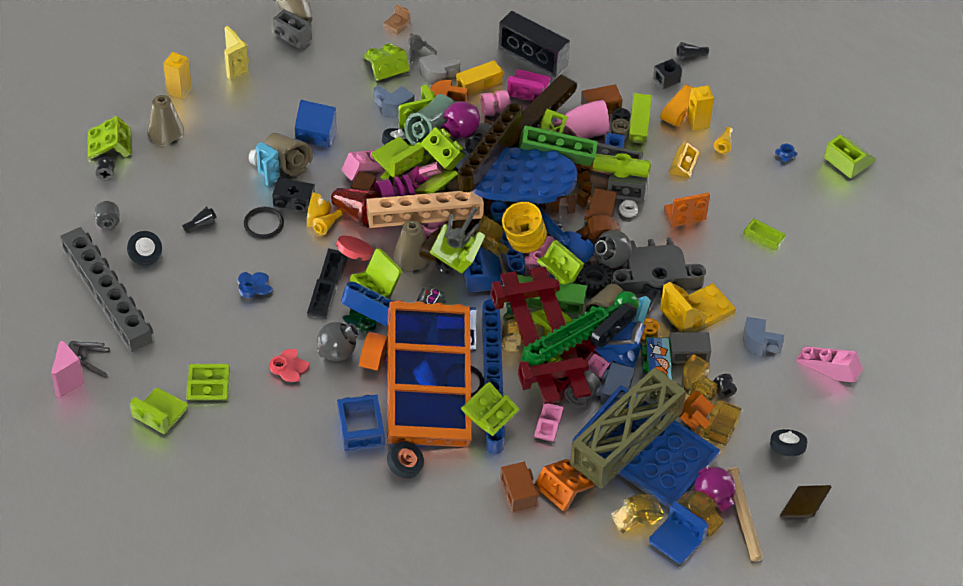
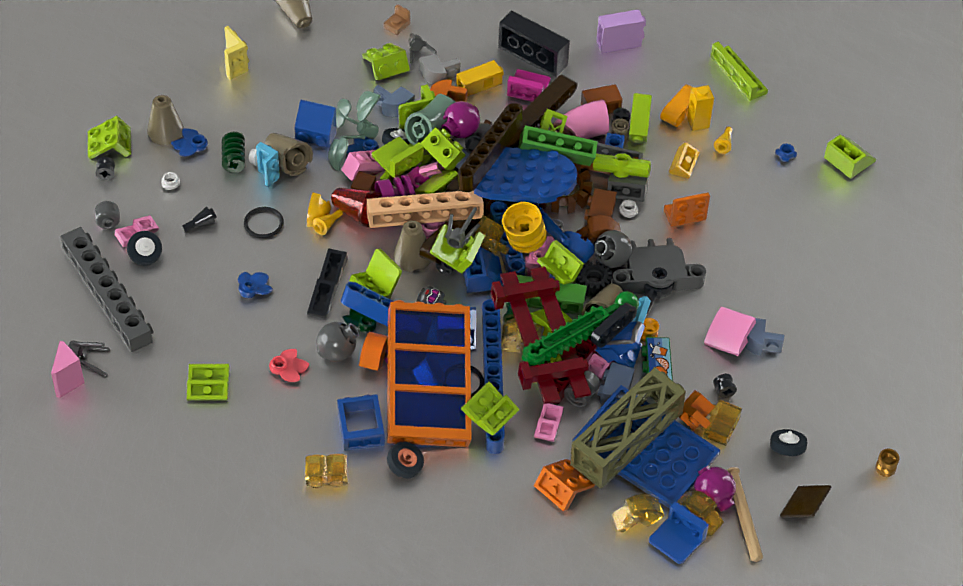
lime bracket [130,388,188,435] -> none
yellow brick [163,52,192,99] -> none
black brick [272,177,315,212] -> none
dark grey brick [273,9,312,49] -> none
coral tile [336,235,374,261] -> none
bright pink wheel [481,90,510,117] -> none
dark orange brick [500,461,540,512] -> none
black brick [653,59,682,89] -> none
yellow bracket [660,282,736,332] -> none
dark grey brick [669,332,711,363] -> none
black cone [676,42,709,60] -> none
clear yellow brick [681,354,718,401] -> none
lime tile [743,218,786,250] -> none
bright pink slope [796,346,863,382] -> none
none -> bright pink slope [115,215,159,247]
none -> white plate [161,172,180,189]
none -> blue plate [171,128,208,156]
none -> dark green piece [221,132,245,173]
none -> clear yellow brick [305,454,348,488]
none -> sand green plant [328,91,381,171]
none -> blue plate [347,137,379,154]
none -> lavender brick [596,9,646,53]
none -> bright pink slope [704,307,756,356]
none -> lime fence [711,41,768,101]
none -> pearl gold wheel [876,448,900,477]

